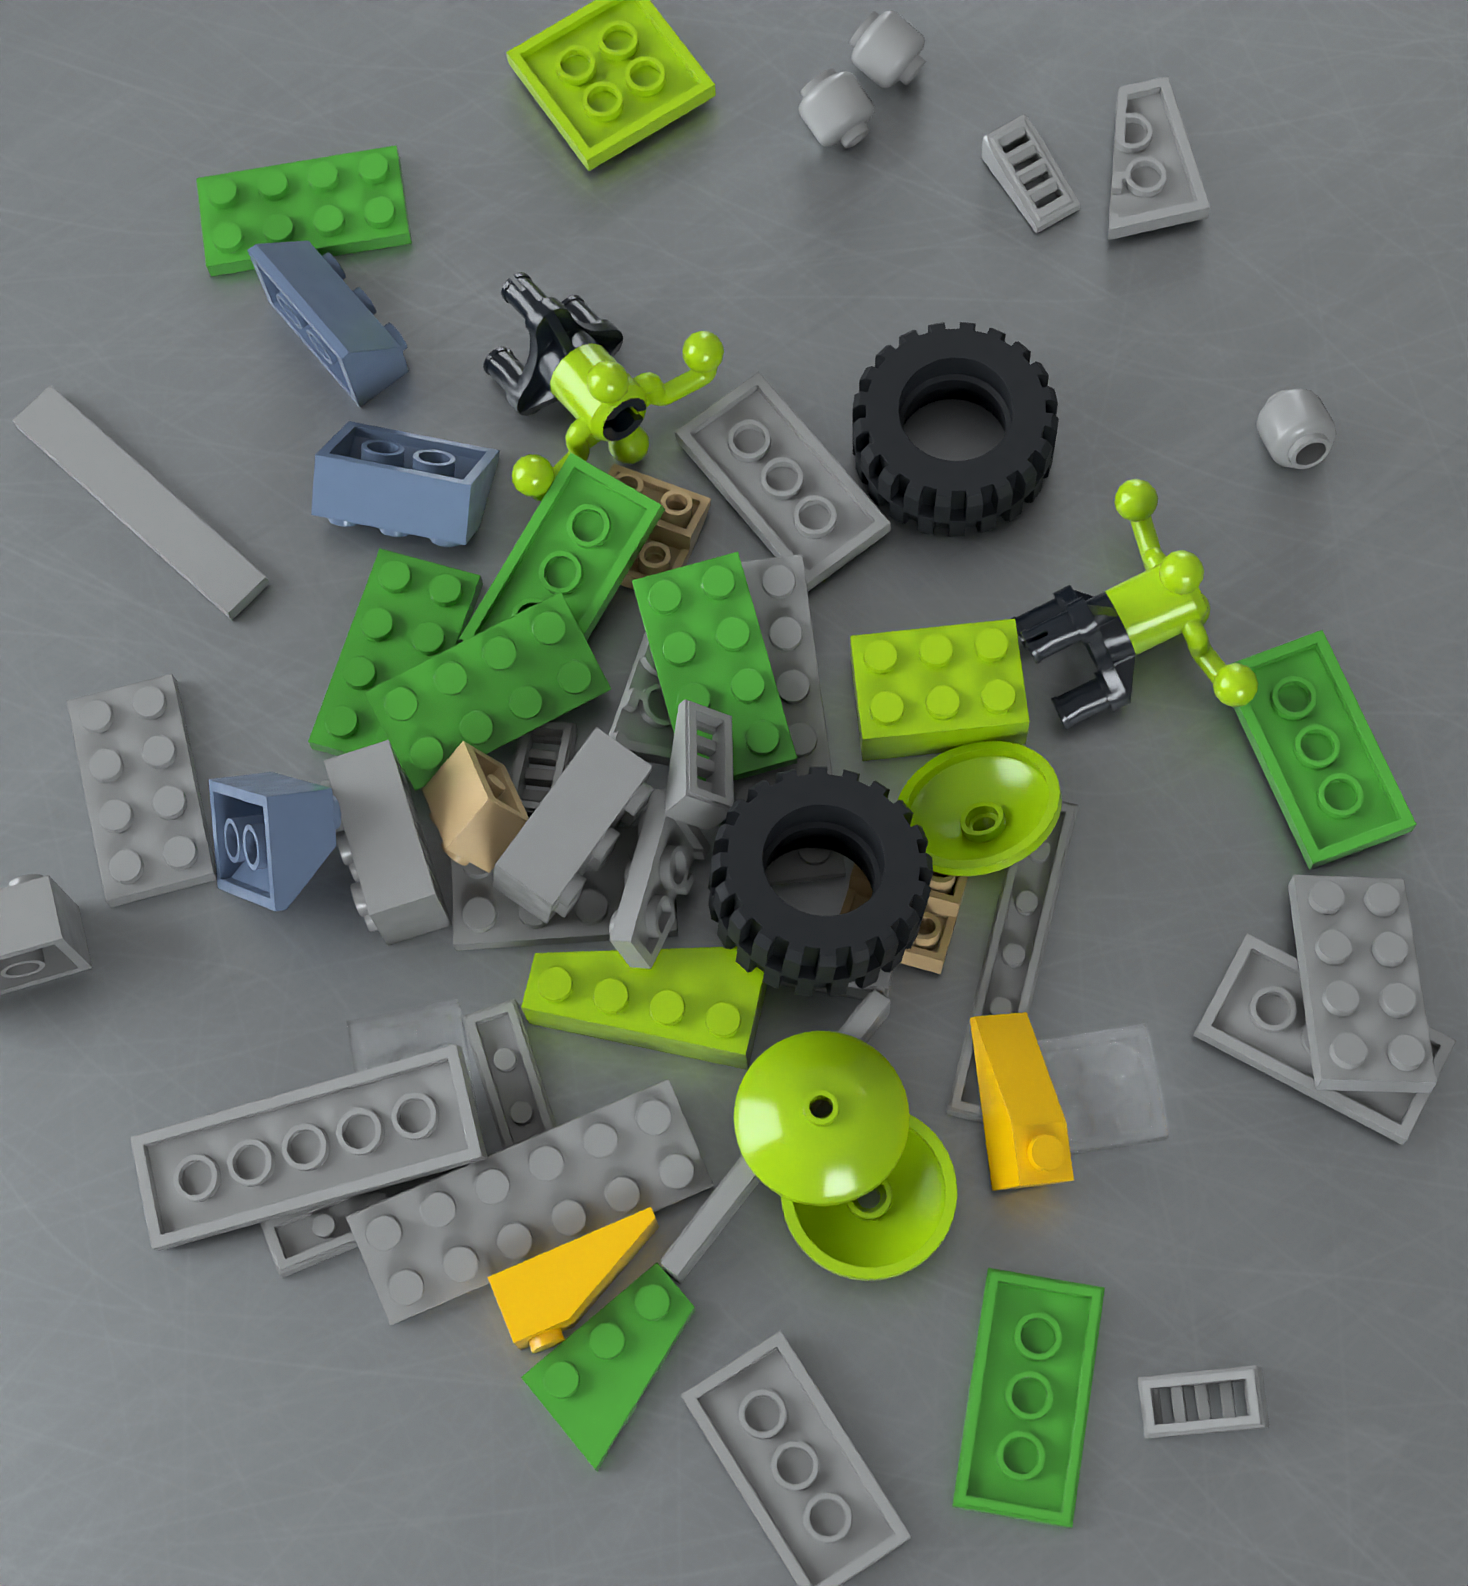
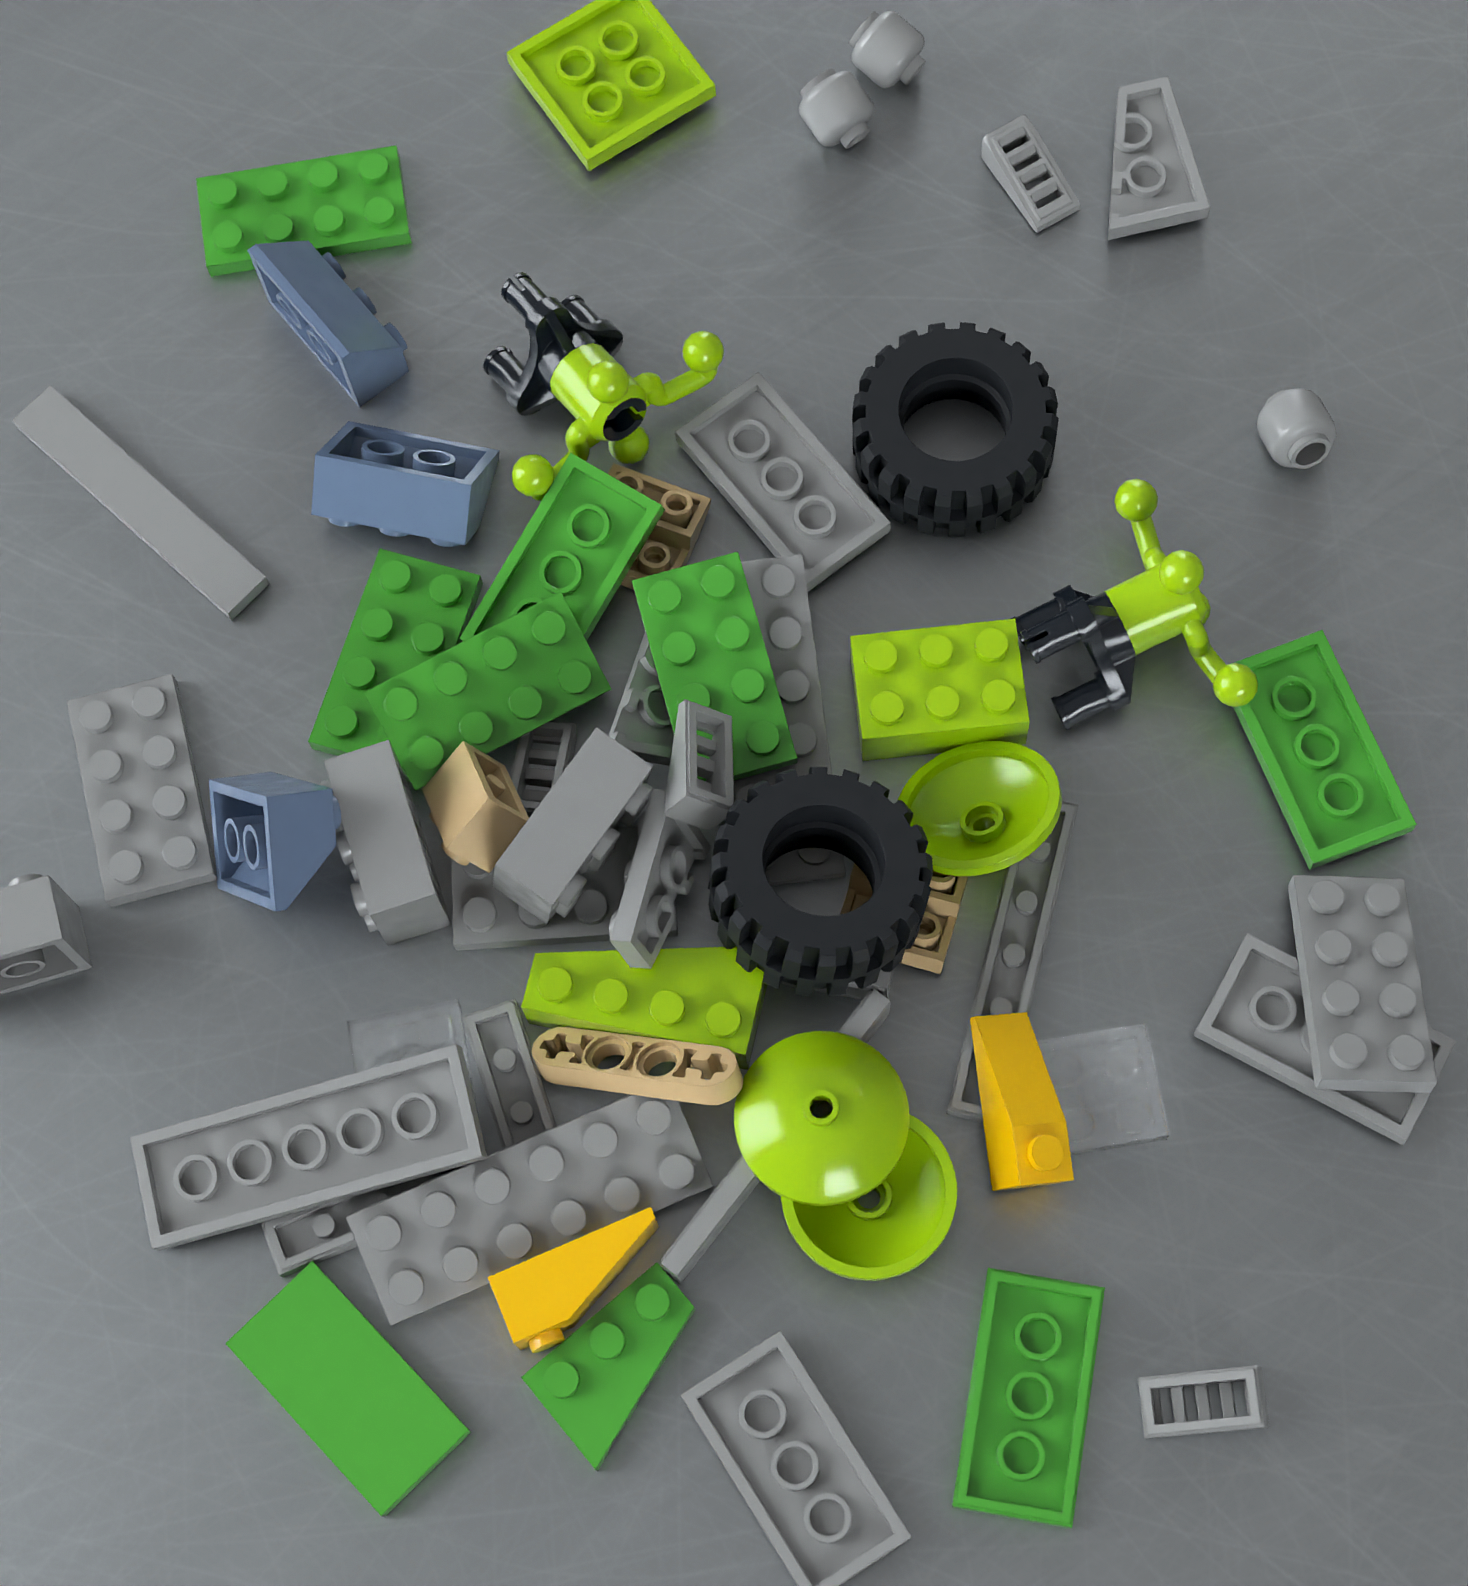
none -> bright green tile [225,1261,471,1517]
none -> tan beam [531,1027,744,1105]

